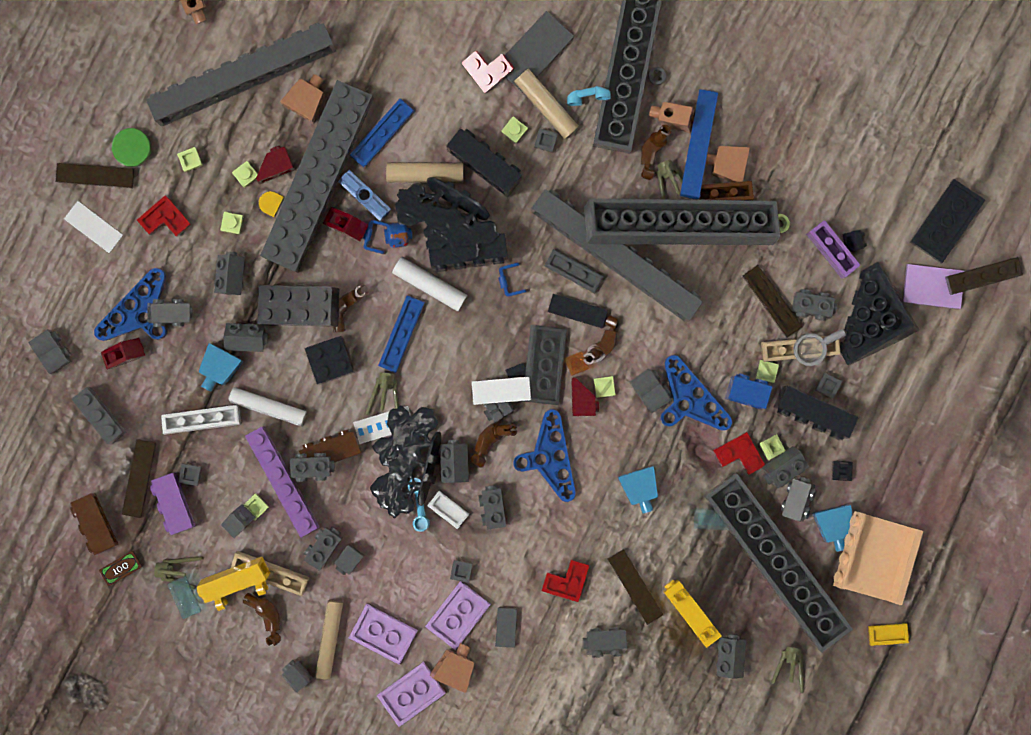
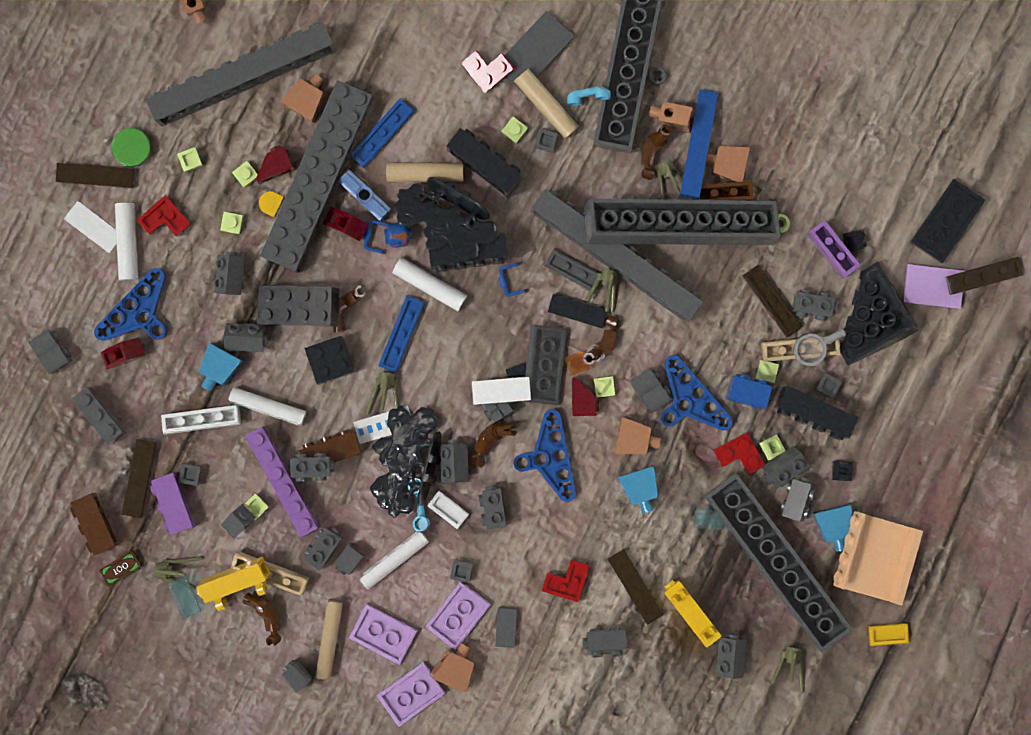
dark grey brick [147,299,193,327] -> none
none -> white brick [115,203,139,281]
none -> white brick [360,531,429,590]
none -> olive plant [586,269,618,312]
none -> nougat torso [614,417,661,454]

